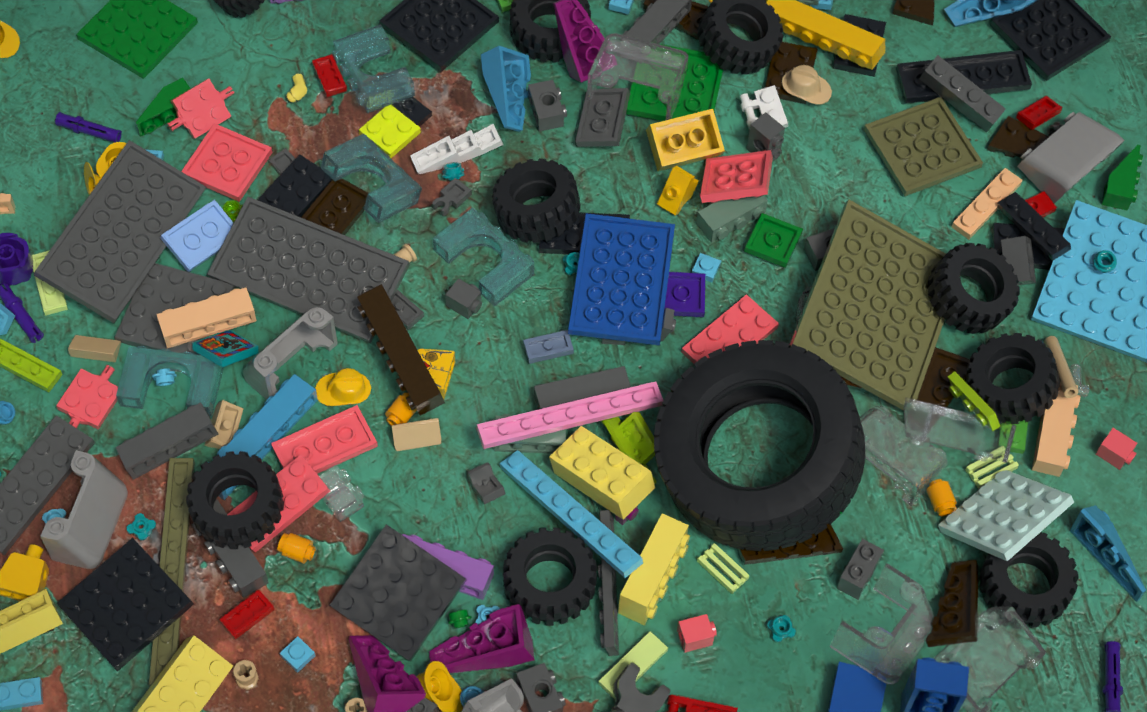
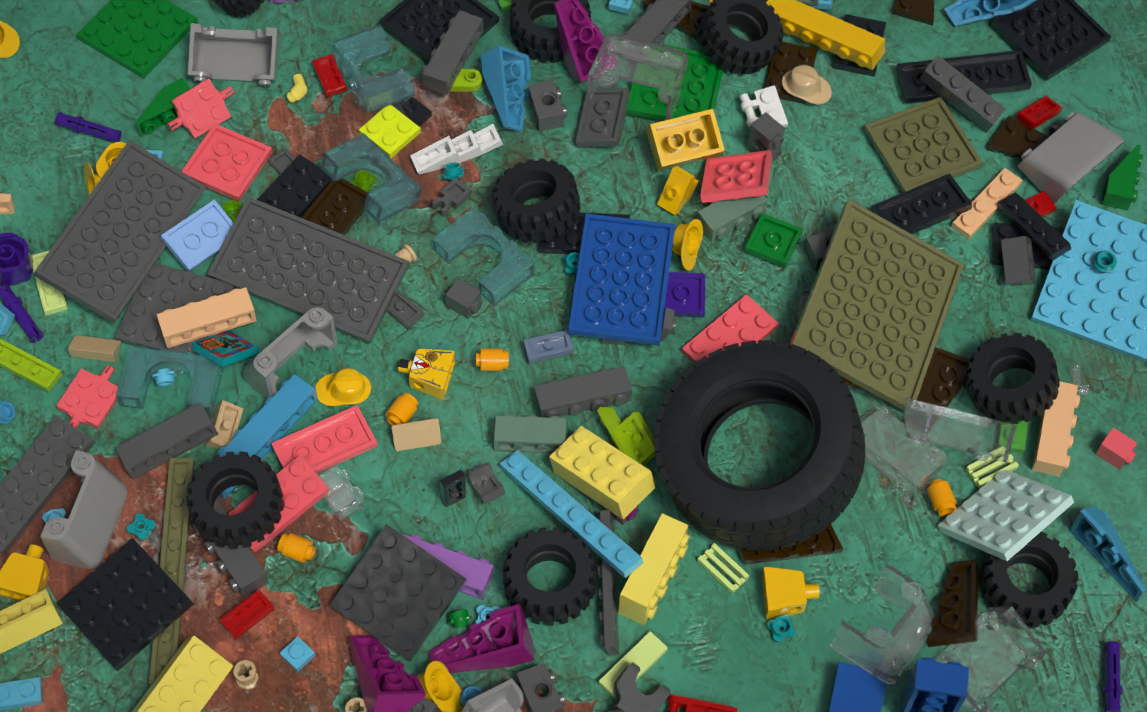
dark brown brick [357,284,445,416] -> none
bright pink plate [476,381,663,449] -> none
coral brick [677,614,717,653] -> none
medium azure plate [692,253,721,283] -> none
dark grey brick [837,539,884,600] -> none
black tyre [927,243,1020,334] -> none
lime plate [948,372,1000,431] -> none
tan piece [1044,336,1078,398] -> none
none -> light grey windscreen [188,23,282,86]
none -> clear neon green plate [351,170,377,193]
none -> dark grey brick [421,10,483,95]
none -> black plate [440,469,466,507]
none -> lime plate [450,69,483,92]
none -> light orange brick [476,348,509,371]
none -> yellow piece [672,219,703,271]
none -> yellow torso [762,567,820,620]
none -> black plate [872,173,972,234]

